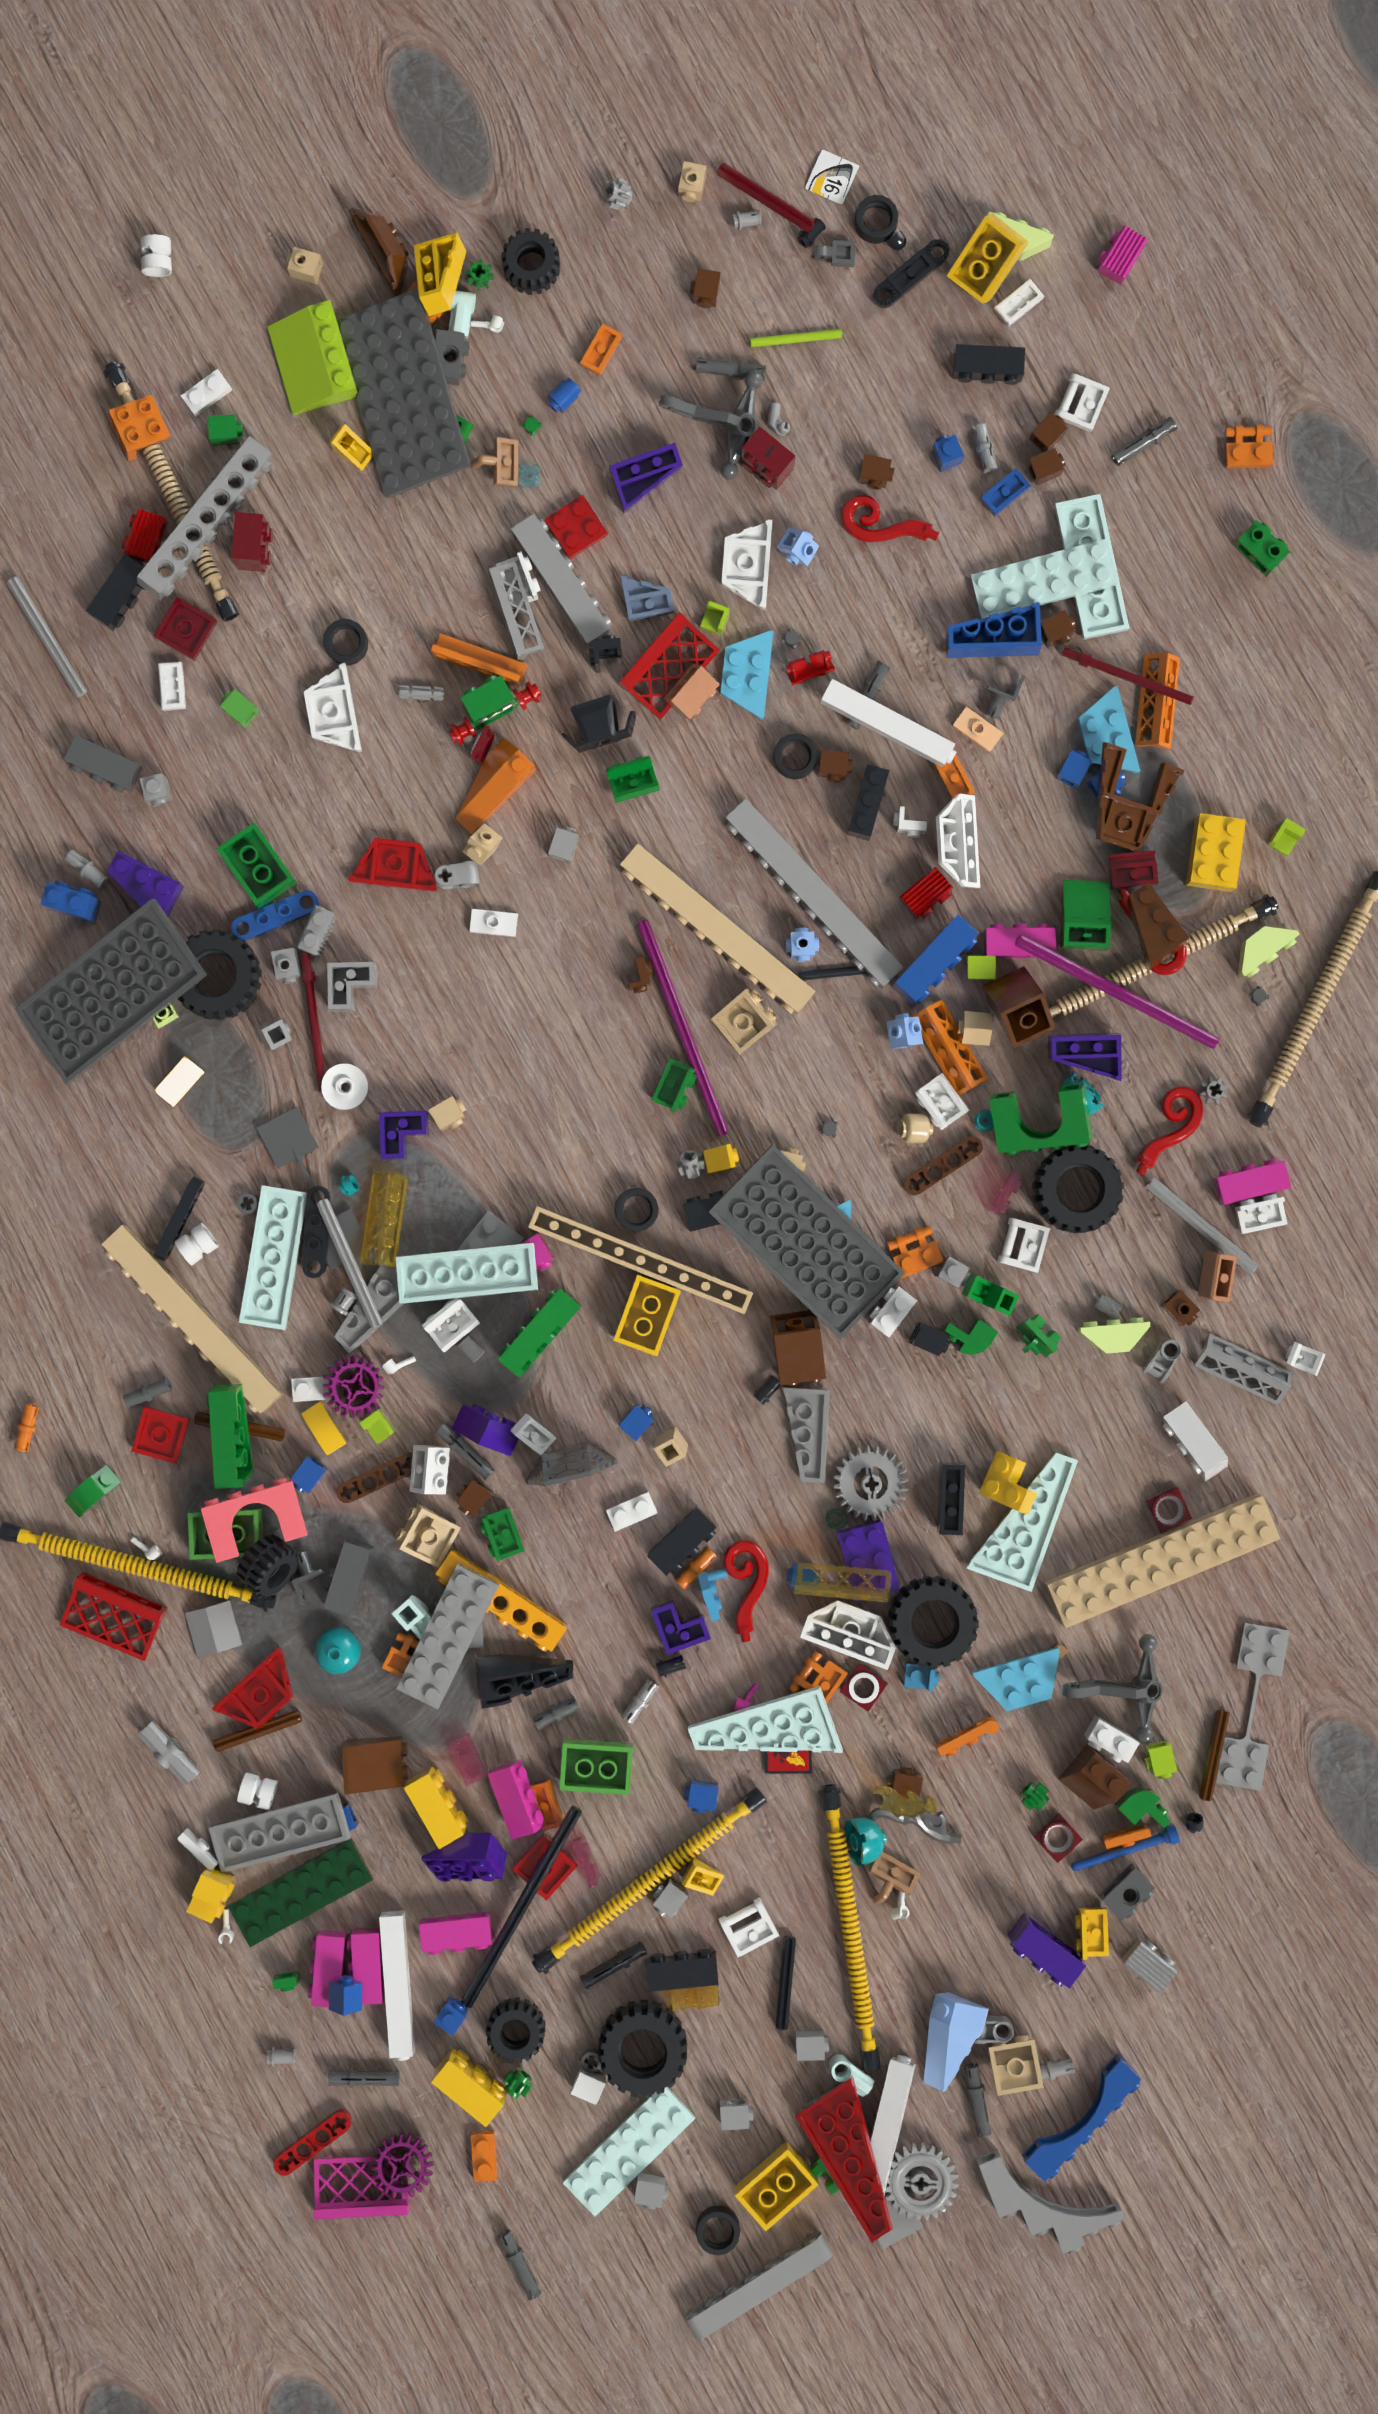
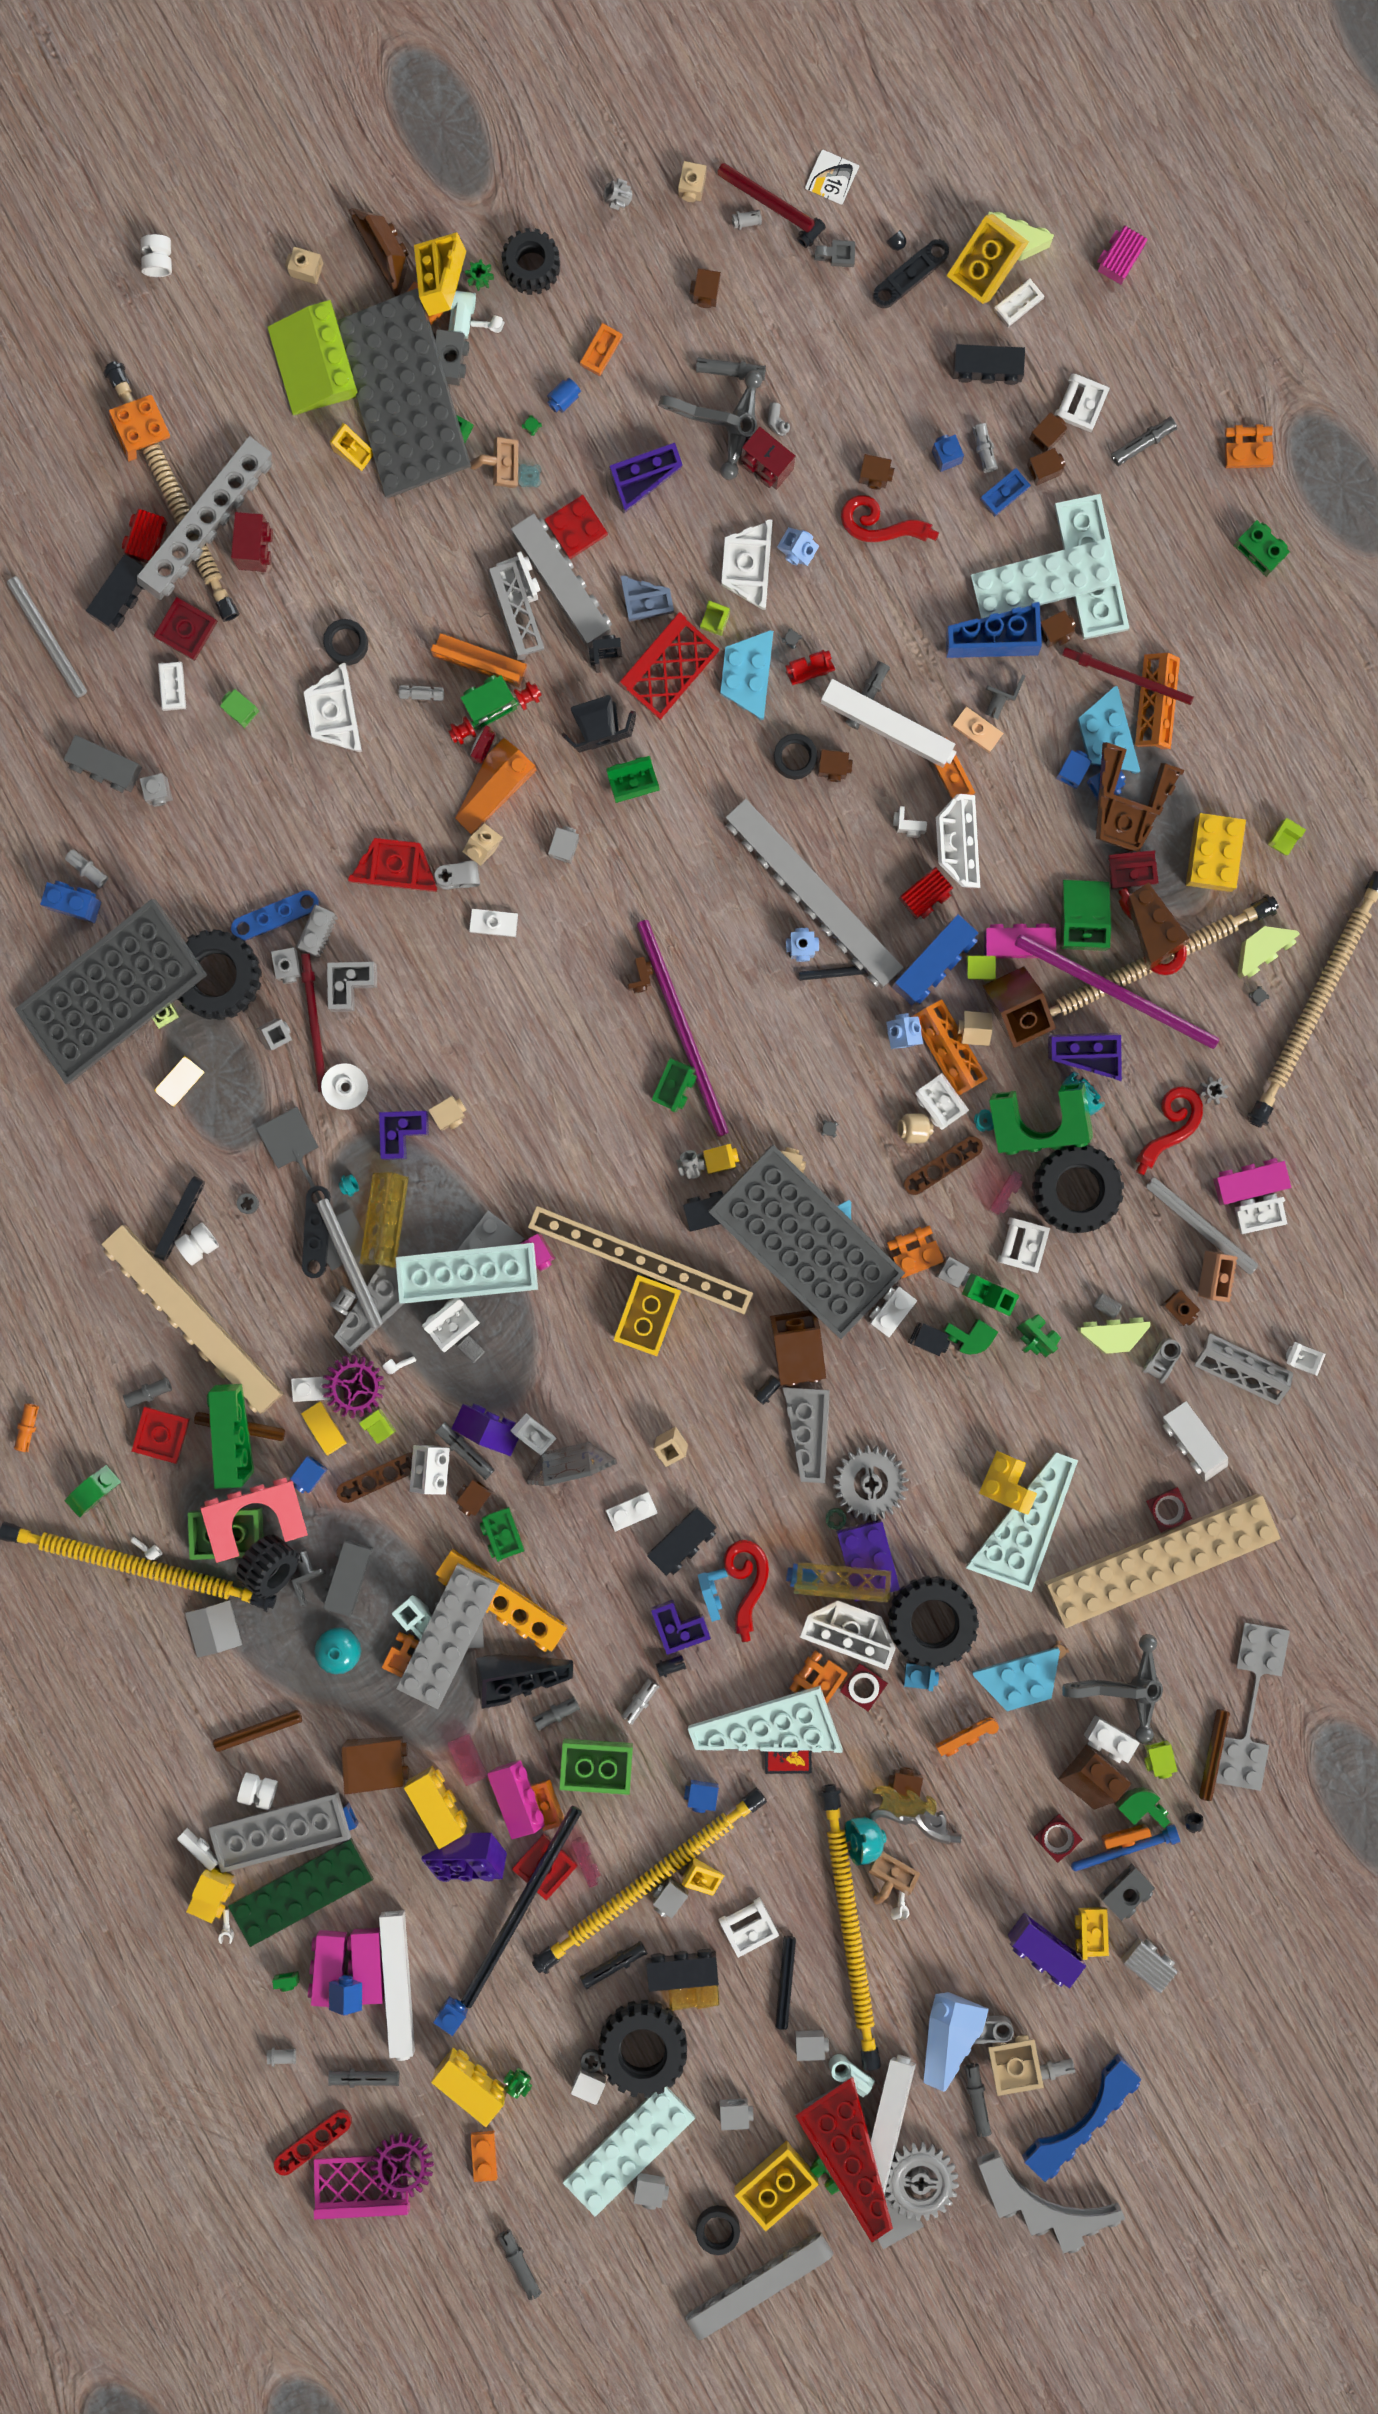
red fence [59,1572,168,1661] -> none
dark purple wedge [107,851,184,917] -> none
light grey piece [138,1720,200,1786] -> none
white plate [181,369,232,417] -> none
green brick [208,414,244,446] -> none
red wing [212,1647,294,1729] -> none
green brick [216,822,298,909] -> none
light aqua plate [239,1185,307,1330] -> none
tan plate [395,1503,461,1568] -> none
dark pink brick [419,1911,493,1955] -> none
black tyre [486,1997,546,2064] -> none
green wedge [498,1288,582,1378] -> none
black tyre [615,1188,659,1232] -> none
blue brick [618,1404,654,1441] -> none
tan brick [620,844,816,1015] -> none
nougat brick [663,664,720,719] -> none
orange pin [675,1546,717,1590] -> none
tan plate [711,988,778,1055] -> none
dark pink hand [734,1683,759,1711] -> none
lime bar [750,329,842,348] -> none
black brick [847,764,890,841] -> none
black tyre [854,195,899,244] -> none
black brick [937,1462,965,1535] -> none
green gear [1020,1782,1049,1811] -> none

